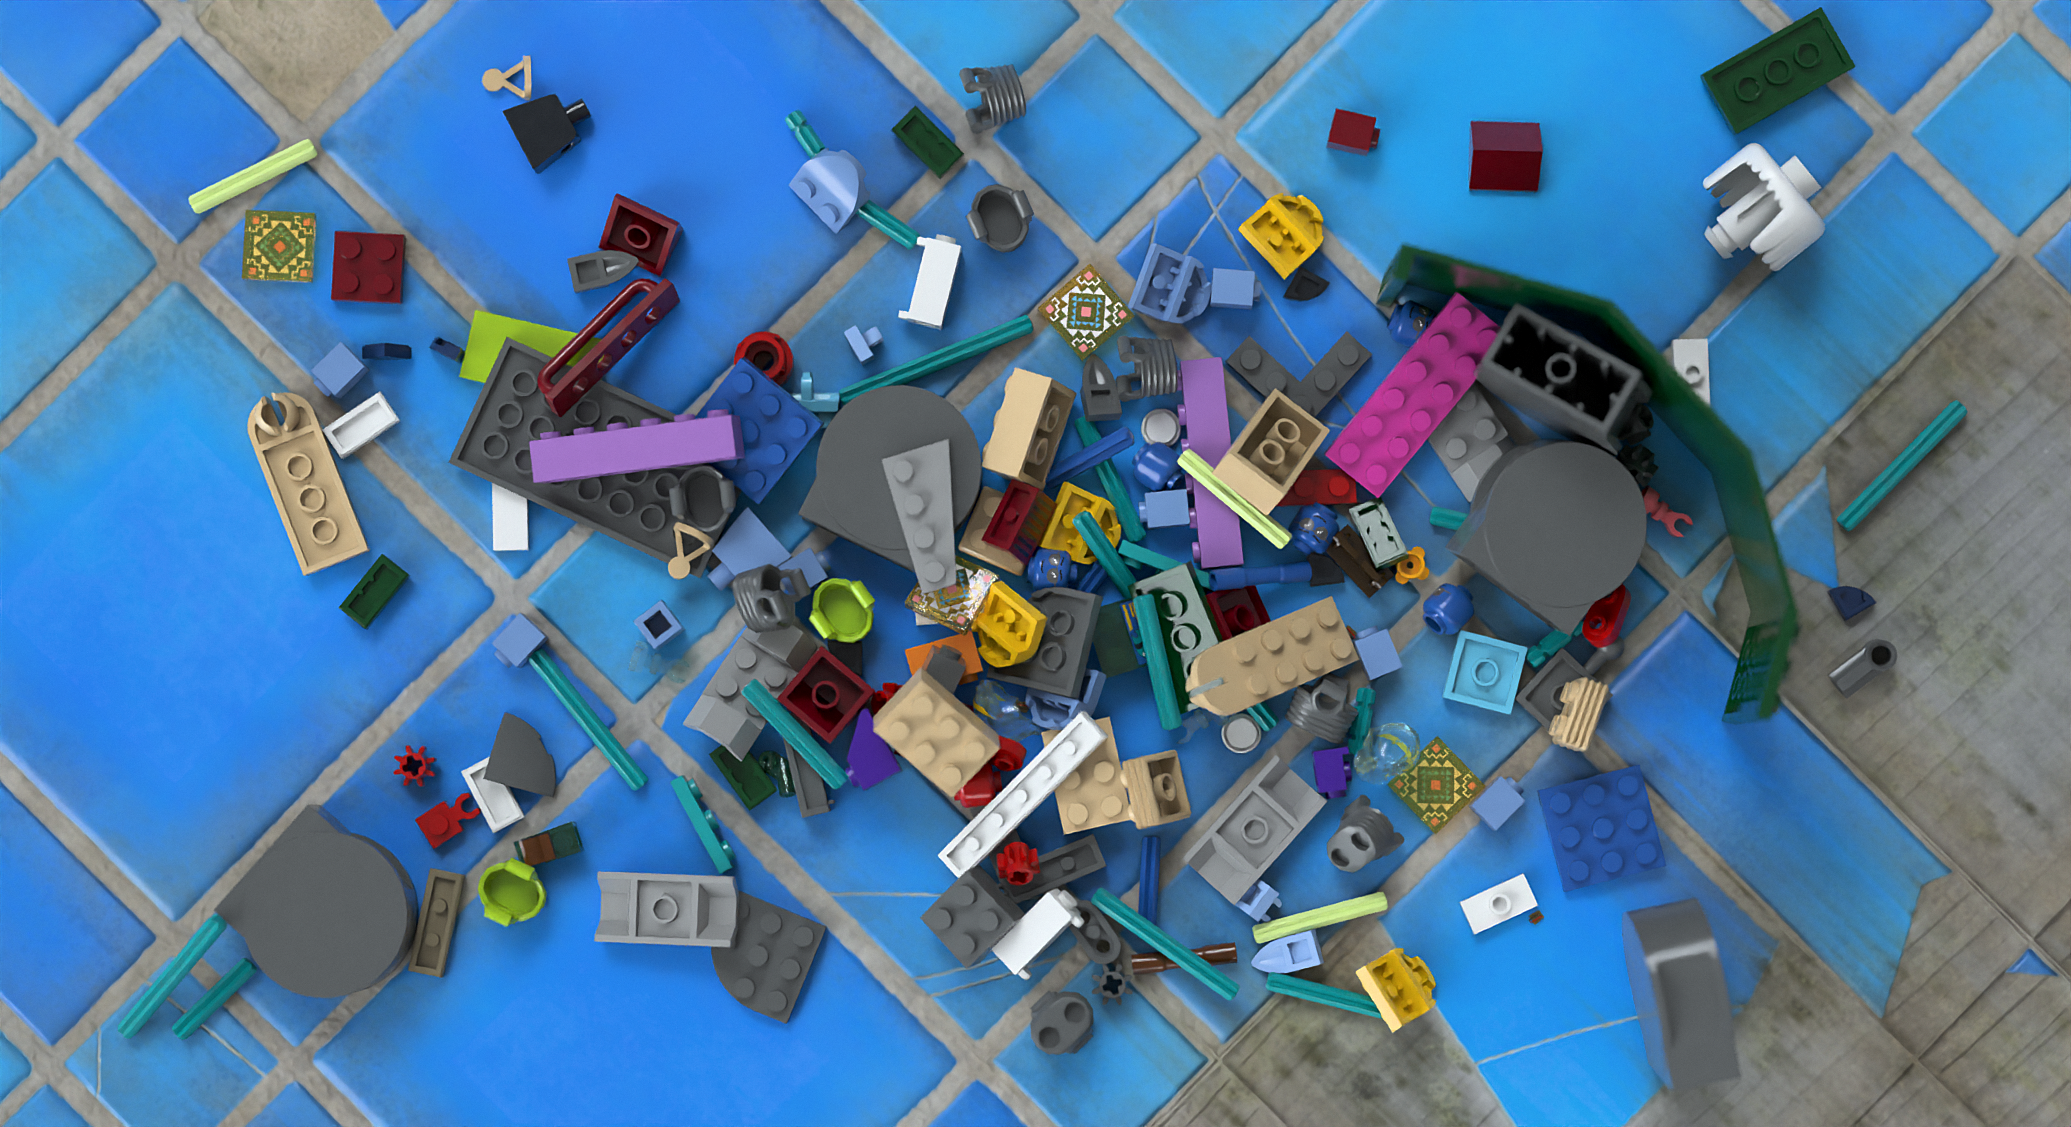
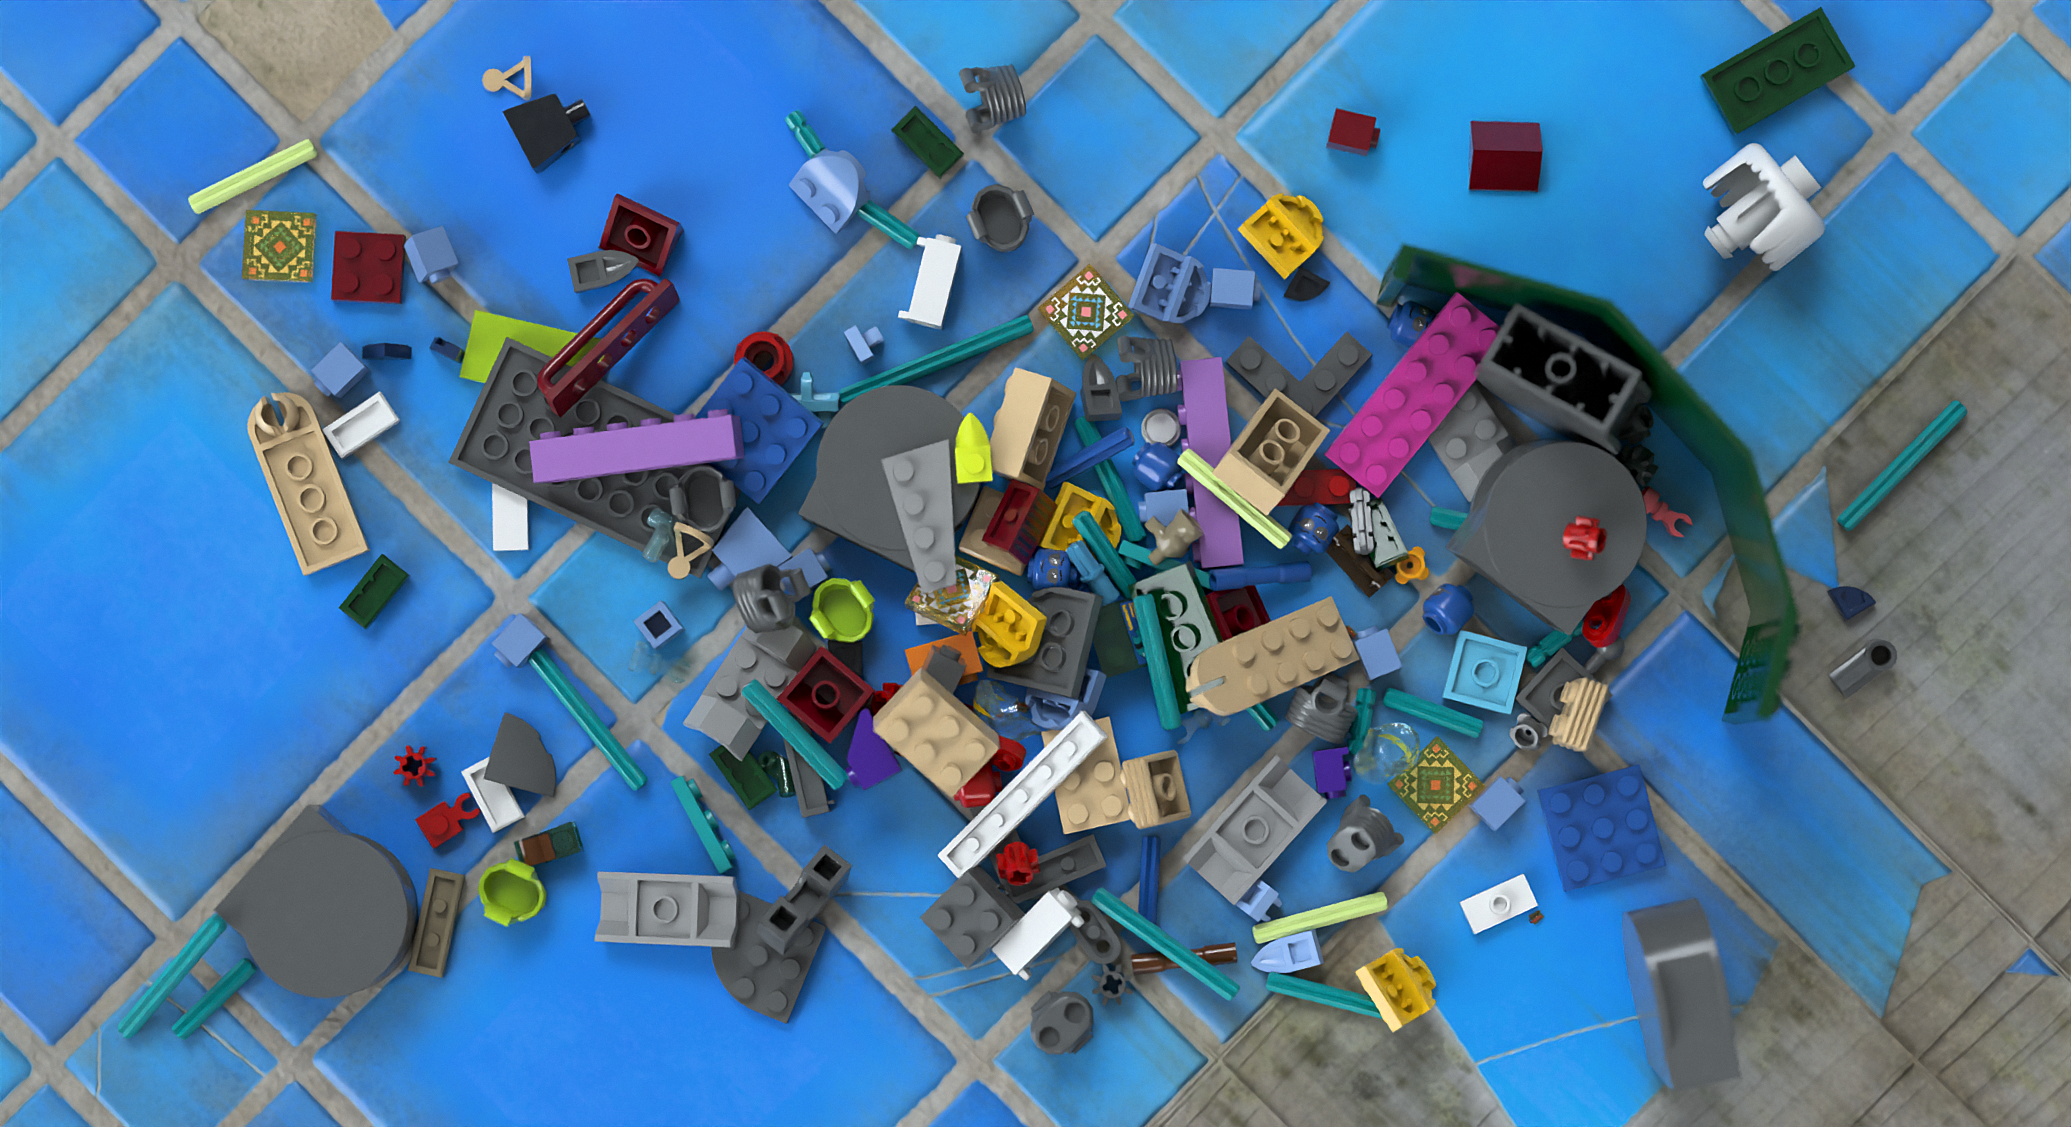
white piece [1221,713,1261,753] -> none
black tile [1306,552,1345,587] -> none
white plate [1671,339,1710,406] -> none
none -> medium blue brick [403,226,459,284]
none -> clear light blue arm [642,509,672,563]
none -> dark grey arch [756,844,852,956]
none -> neon yellow plate [955,413,993,484]
none -> dark azure axle [1066,540,1120,606]
none -> dark tan piece [1144,508,1204,566]
none -> axle [1349,488,1375,555]
none -> teal axle [1383,688,1484,738]
none -> dark grey plate [1509,712,1549,751]
none -> red gear [1563,516,1607,560]

